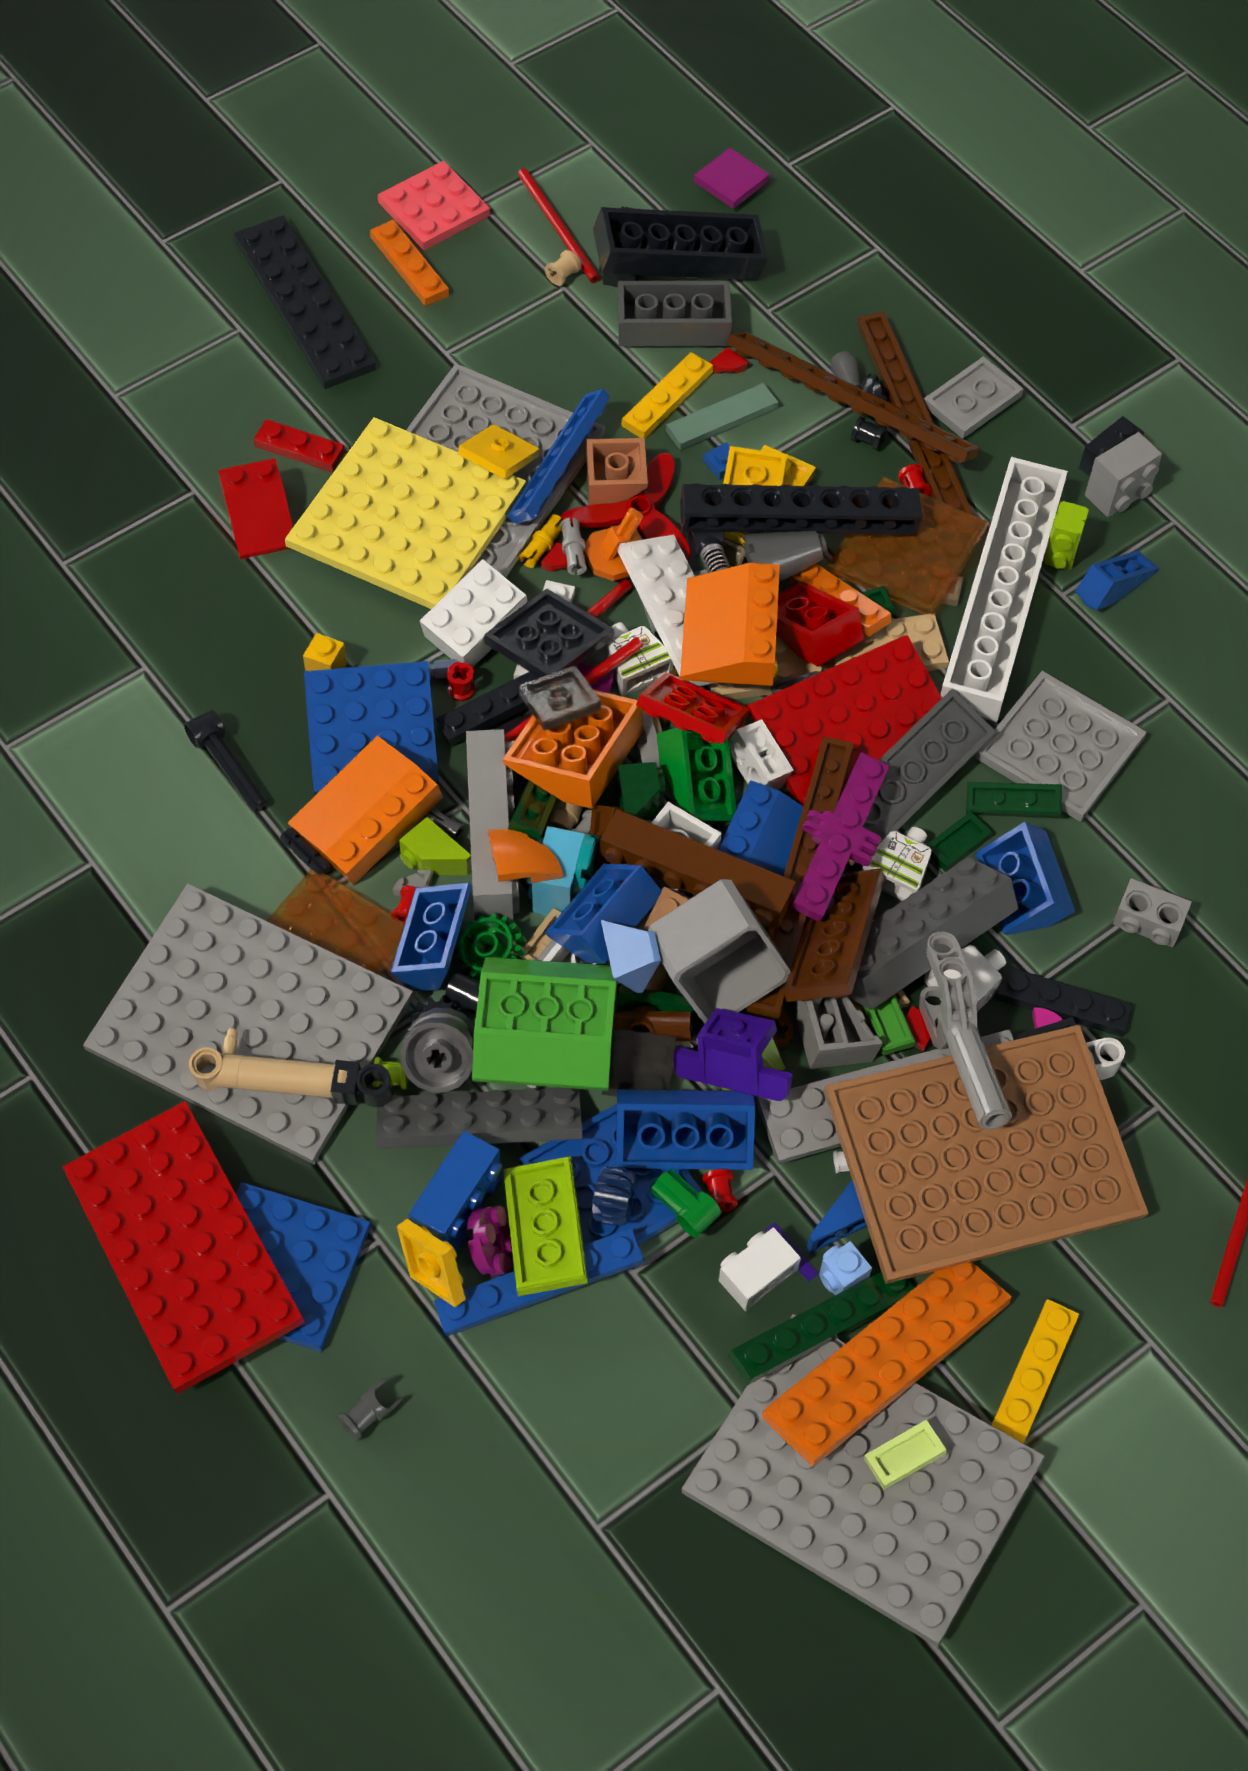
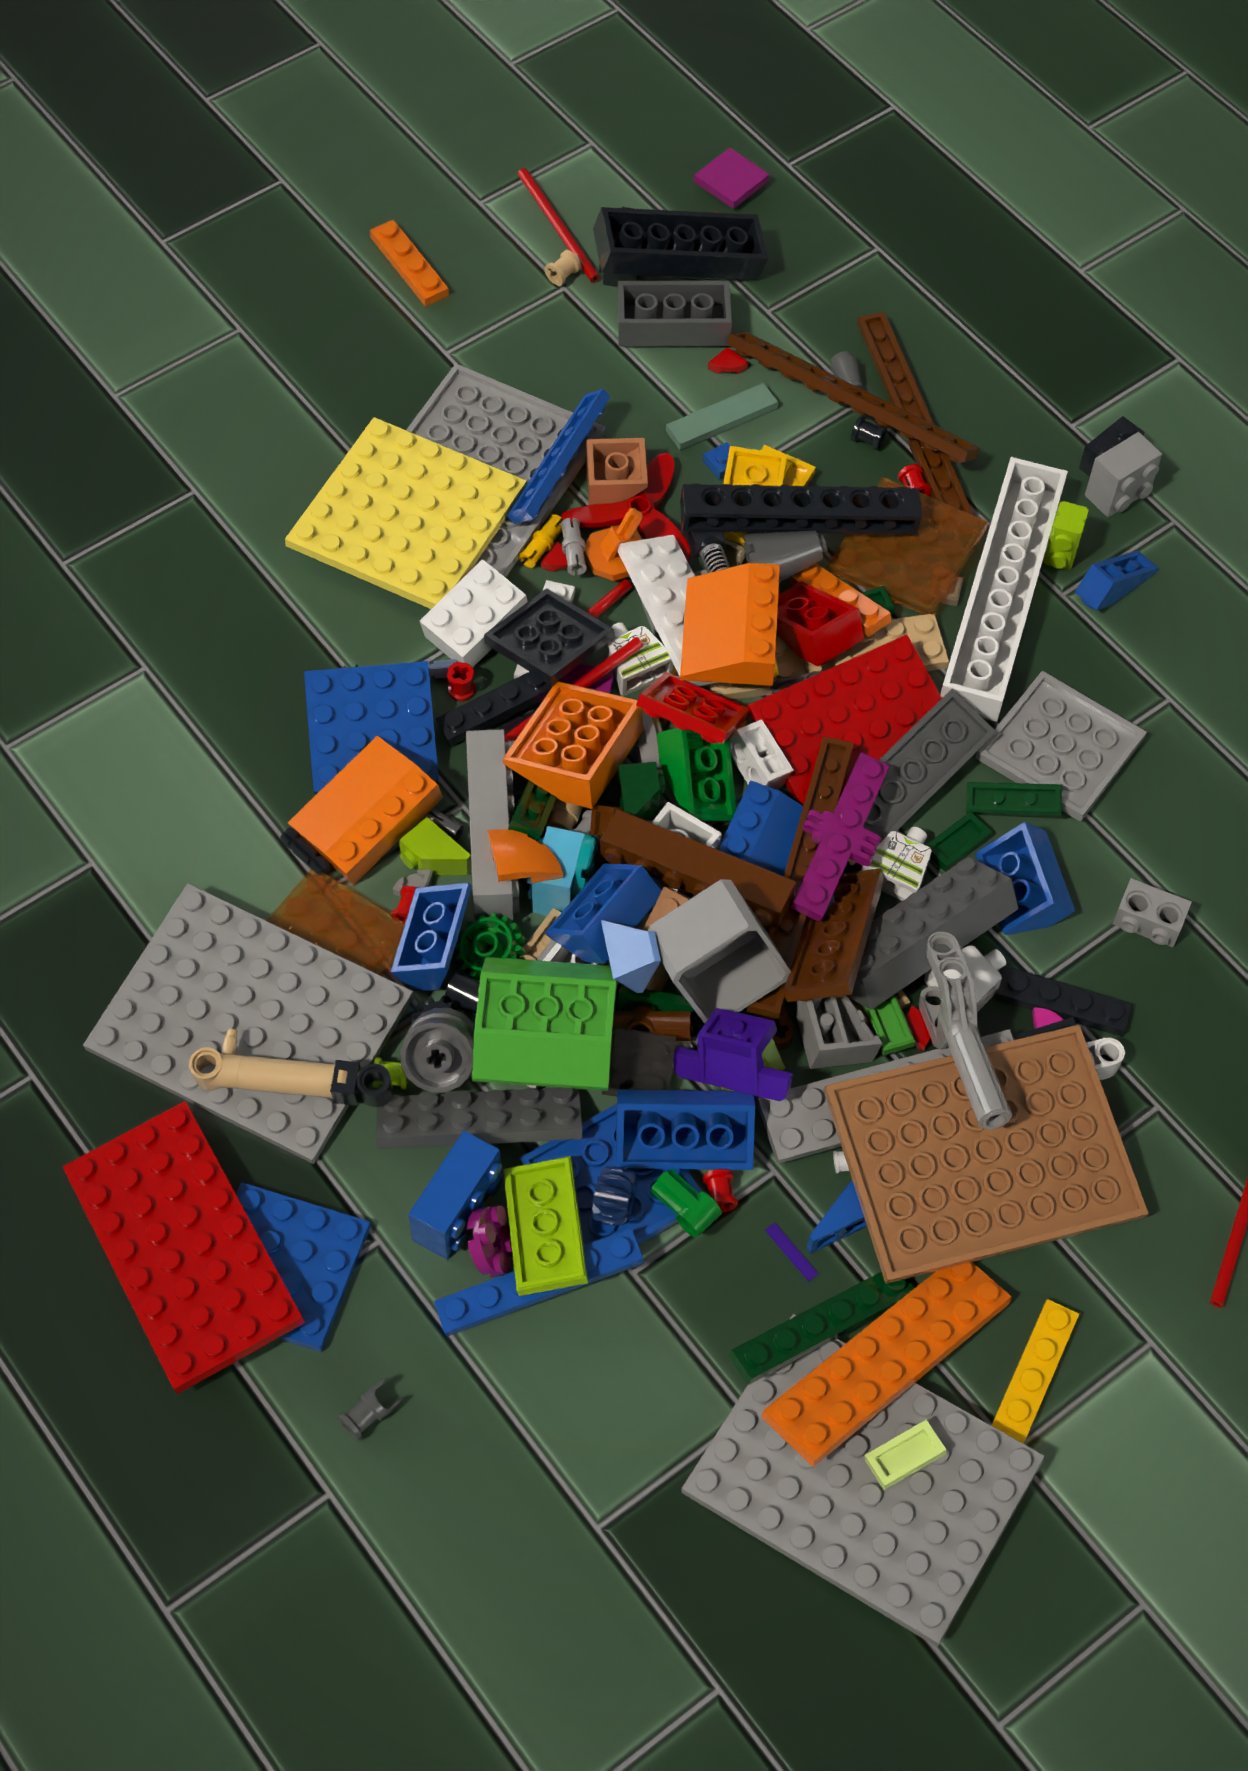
black axle [184,710,267,812] -> none
red slope [218,458,293,559] -> none
black plate [234,215,376,389] -> none
red plate [253,419,345,473] -> none
yellow brick [303,633,347,671] -> none
coral plate [377,161,490,250] -> none
yellow plate [396,1219,466,1307] -> none
yellow plate [458,424,540,479] -> none
clear smoke plate [518,666,602,731] -> none
yellow plate [622,352,713,439] -> none
white brick [719,1227,801,1312] -> none
light blue brick [819,1241,872,1295] -> none
black plate [861,373,889,402] -> none
light grey plate [924,356,1024,439] -> none

